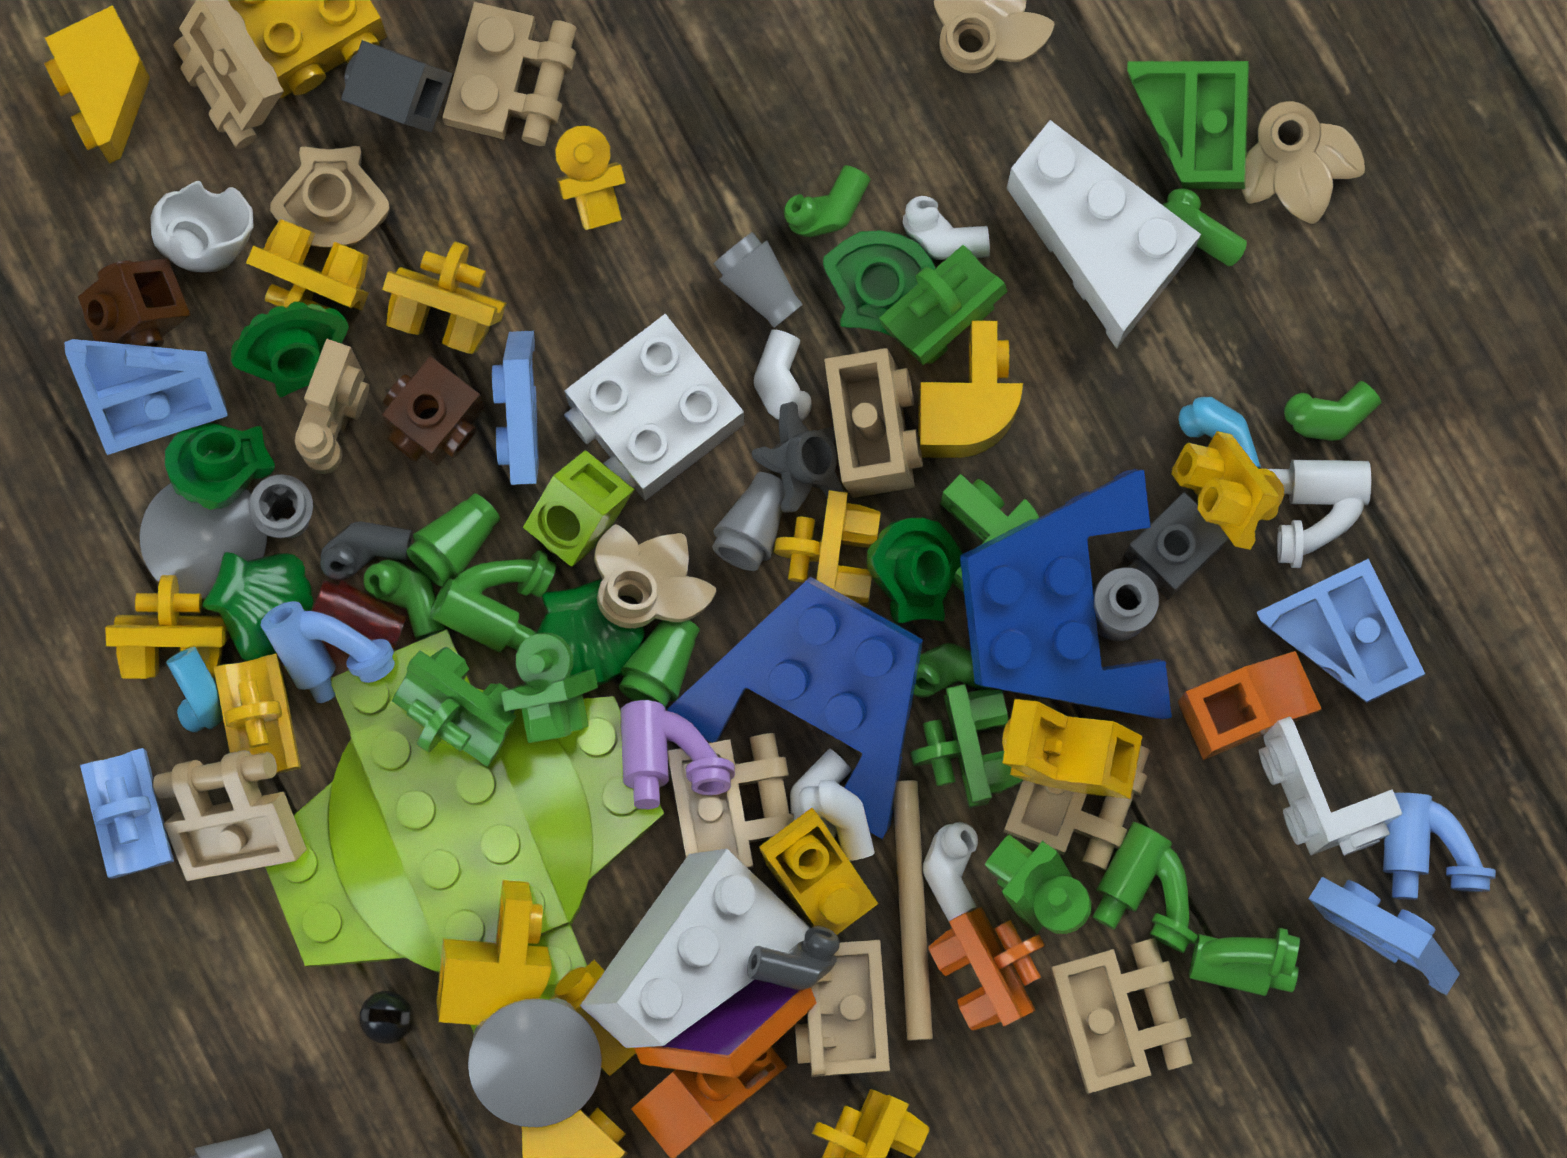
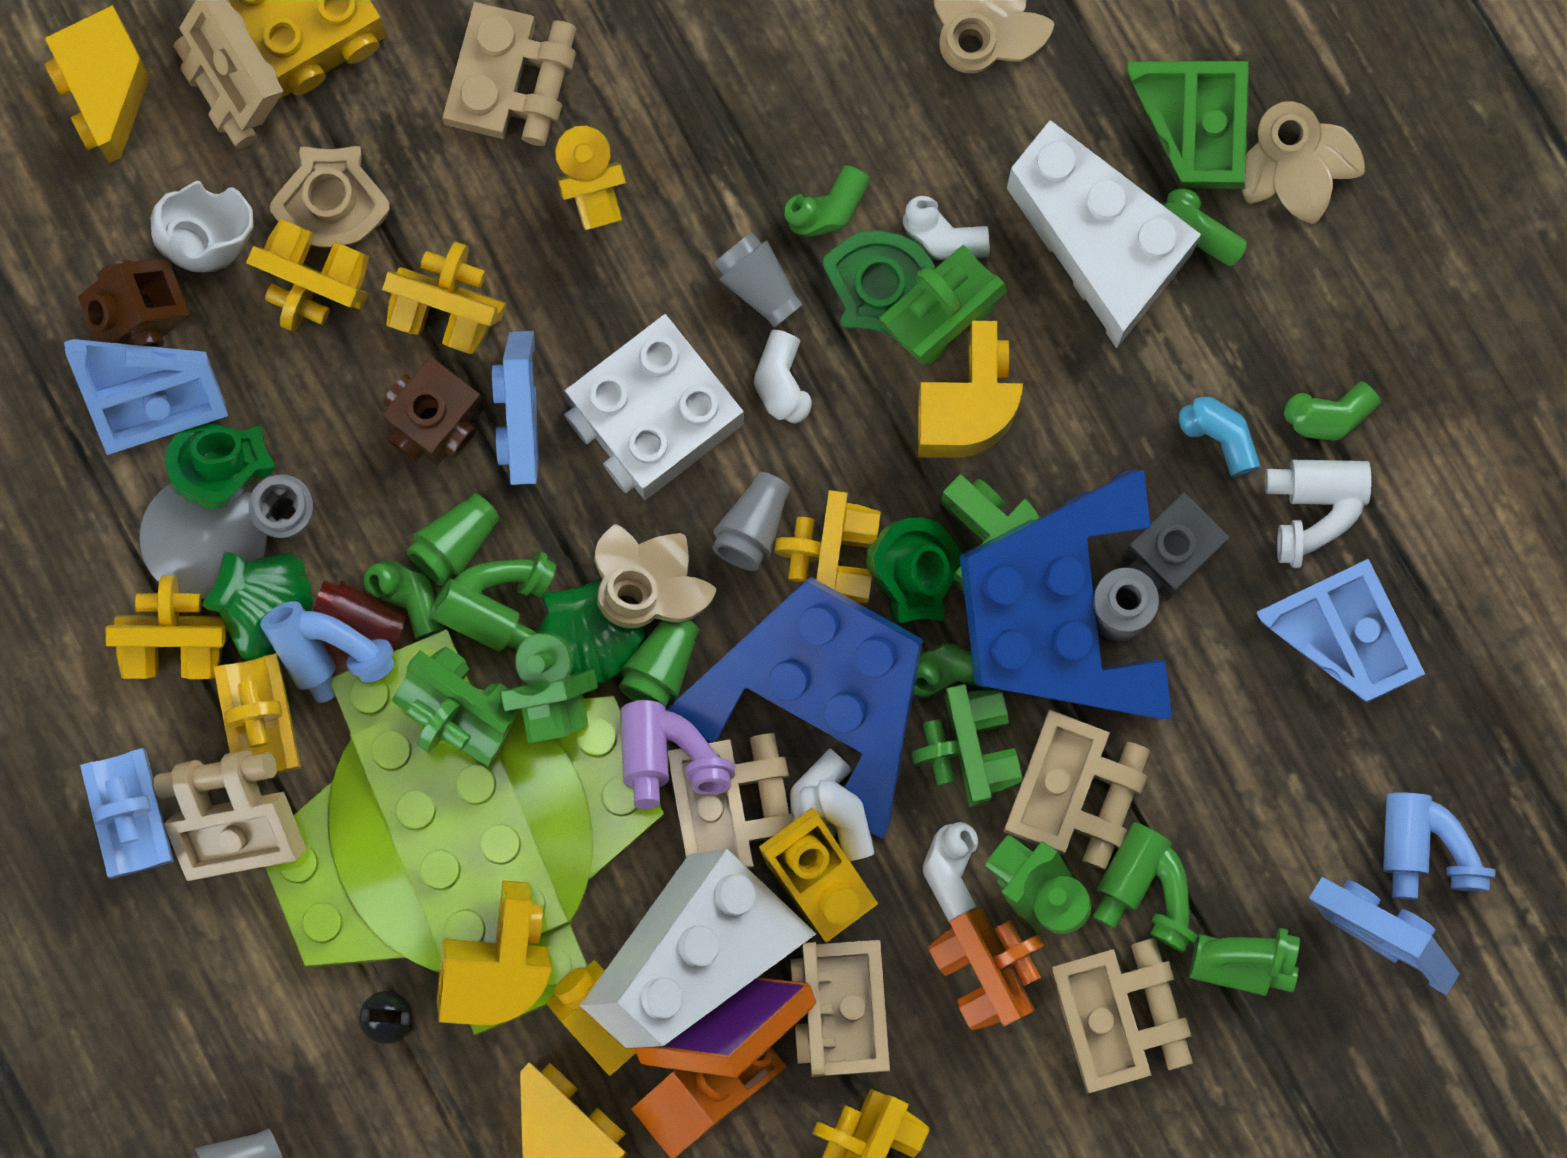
medium azure arm [166,647,223,733] -> none
green animal [231,302,349,398] -> none
tan plate [295,339,369,474] -> none
dark grey arm [320,521,413,581] -> none
dark grey brick [341,40,453,132] -> none
light grey dish [468,998,602,1127] -> none
lime brick [523,450,635,567] -> none
dark grey arm [747,926,840,990] -> none
dark grey animal [752,402,844,513] -> none
tan brick [824,348,923,498] -> none
tan bar [893,780,933,1041] -> none
yellow brick [1002,699,1142,799] -> none
yellow hips [1171,431,1284,550] -> none
orange slope [1178,651,1322,760] -> none
white bracket [1259,716,1402,856] -> none

